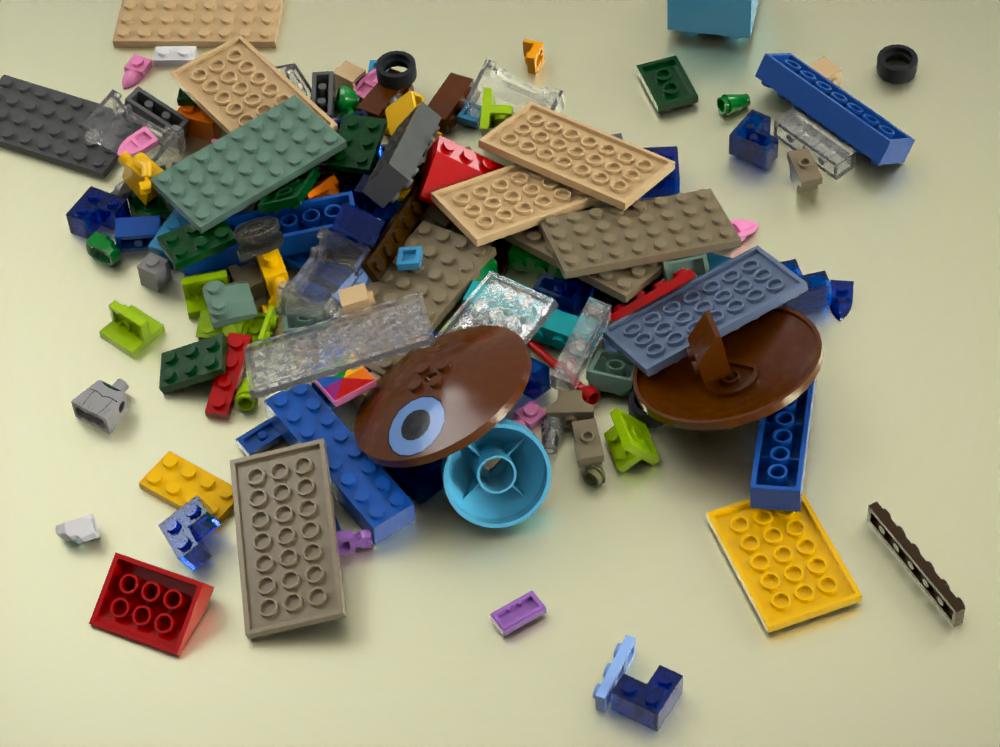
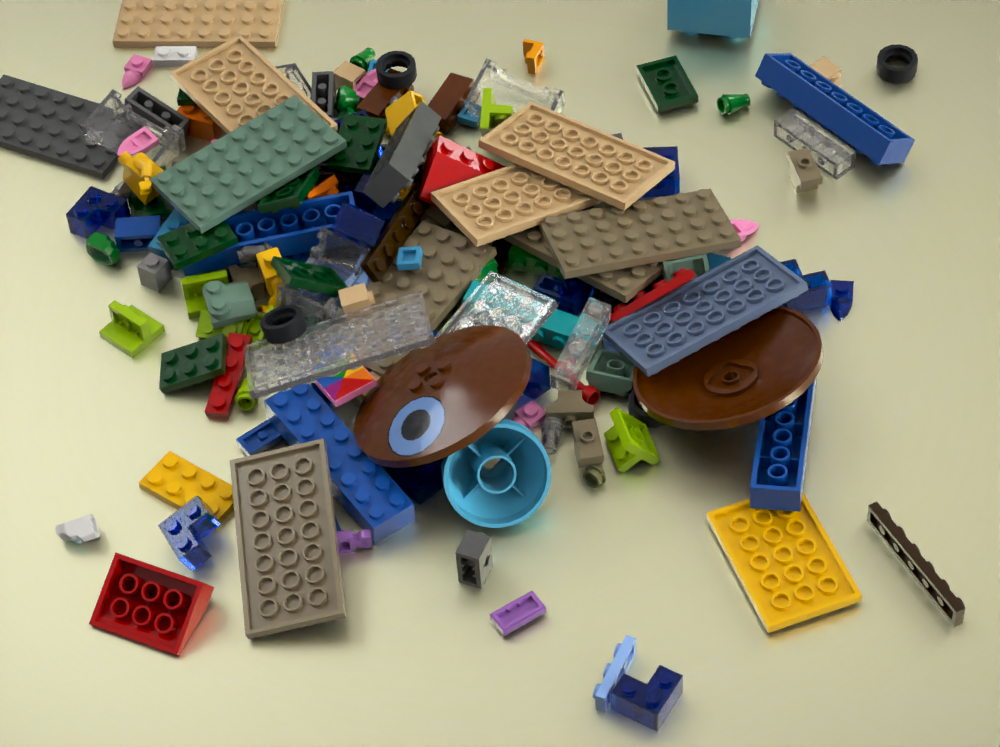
light grey torso [71,379,129,434] -> none
clear smoke wheel [233,217,285,257] -> none
reddish brown slope [686,311,731,383] -> none
clear blue brick [729,109,779,170] -> none
none -> black tyre [260,305,307,344]
none -> dark green plate [270,256,348,297]
none -> green cone [350,48,376,72]
none -> dark grey brick [455,530,493,589]

